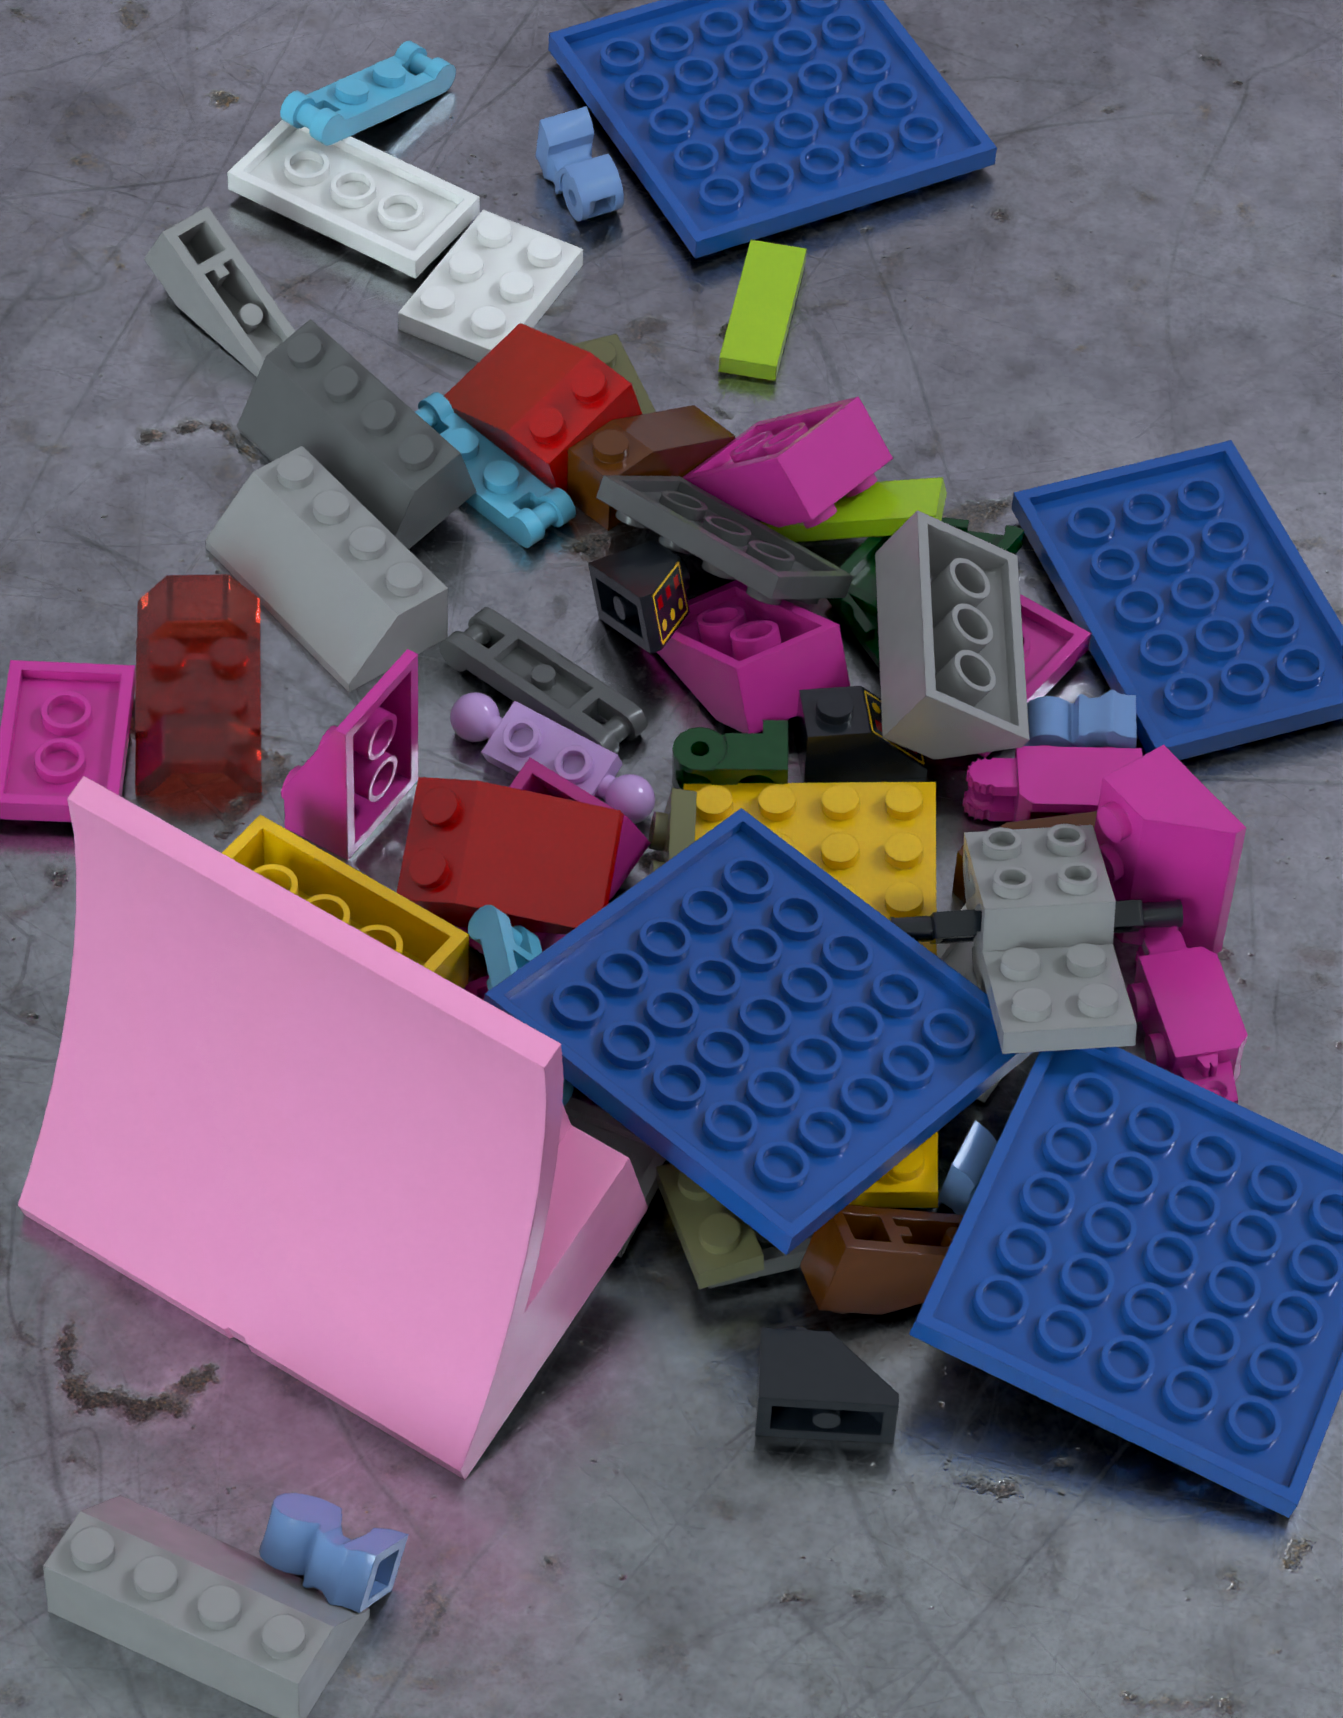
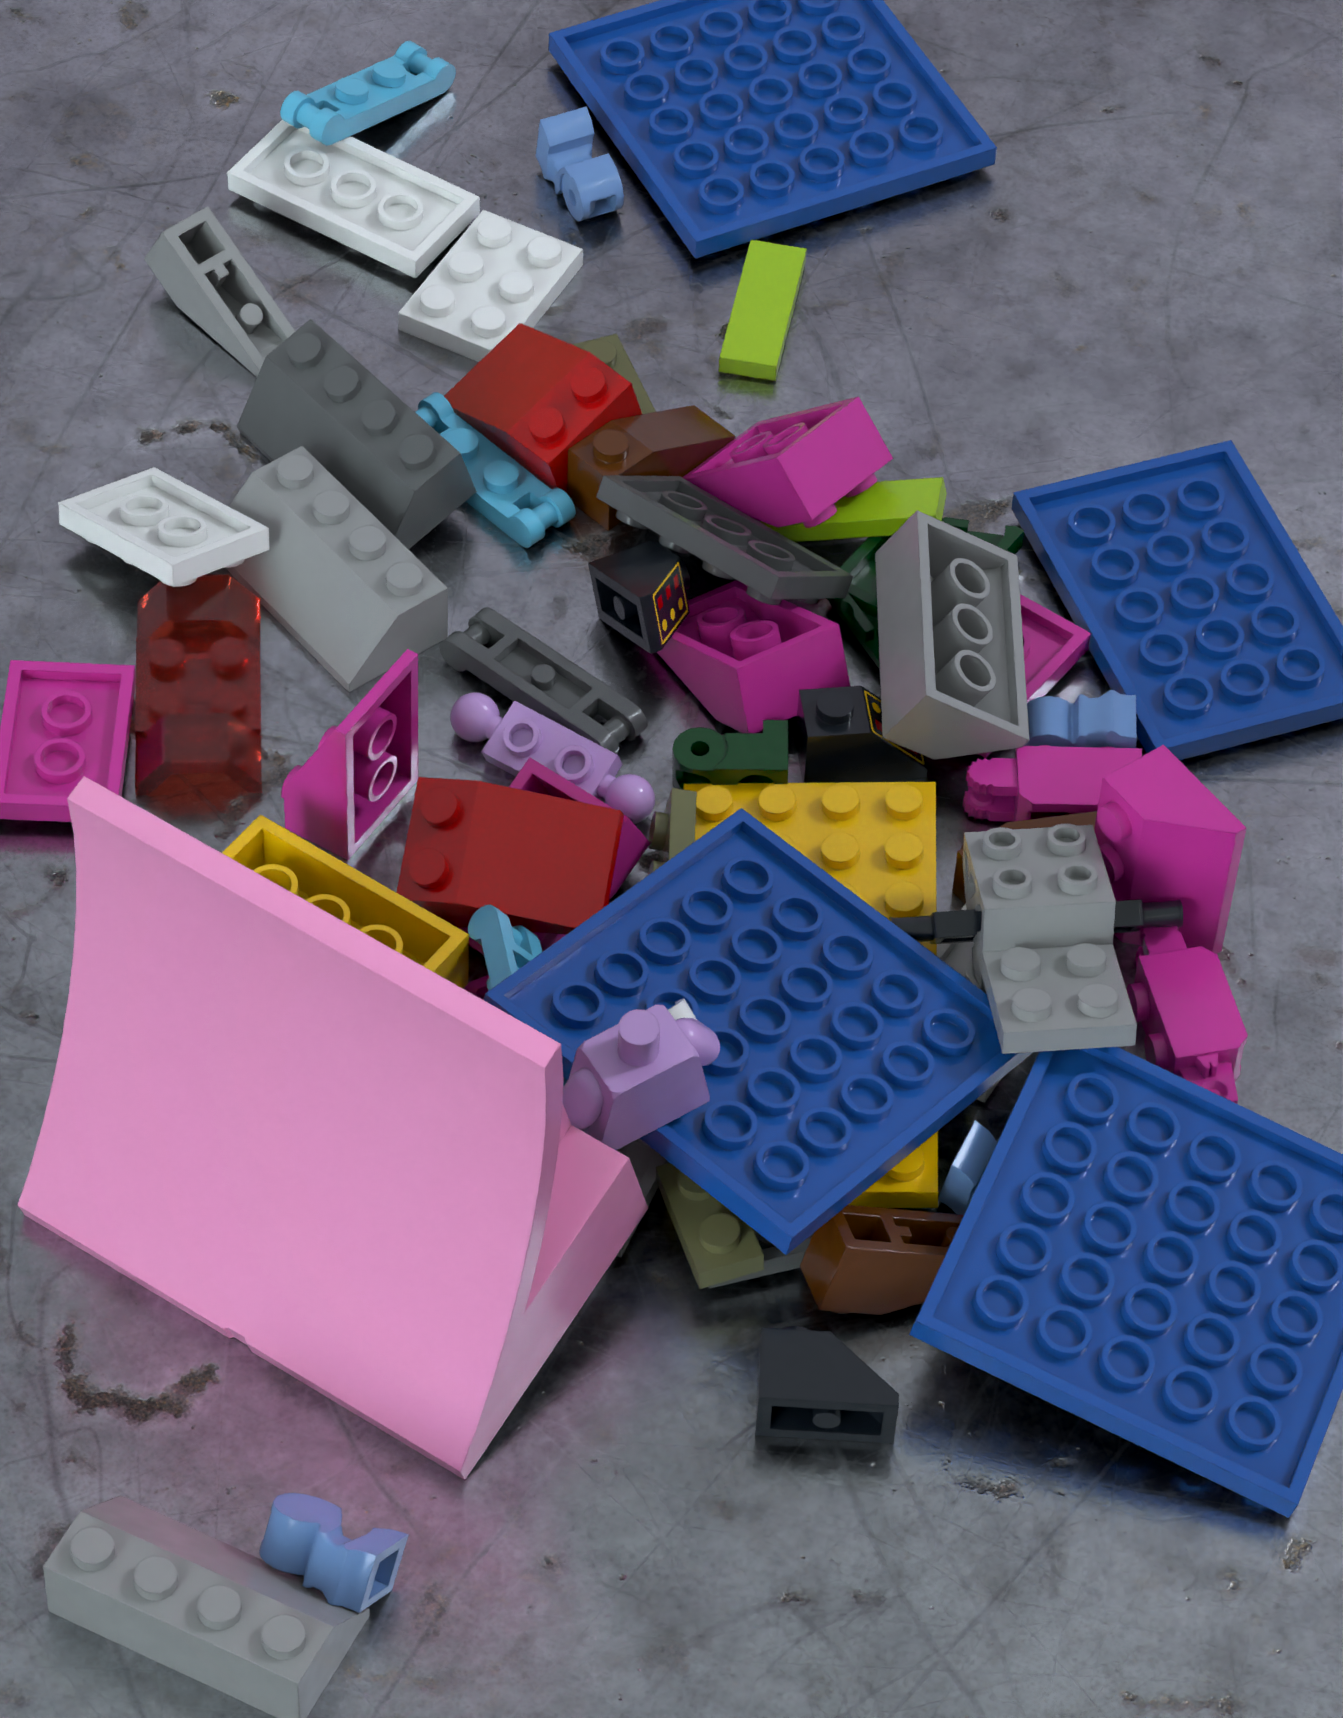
none -> white plate [58,467,269,587]
none -> lavender torso [562,998,720,1150]

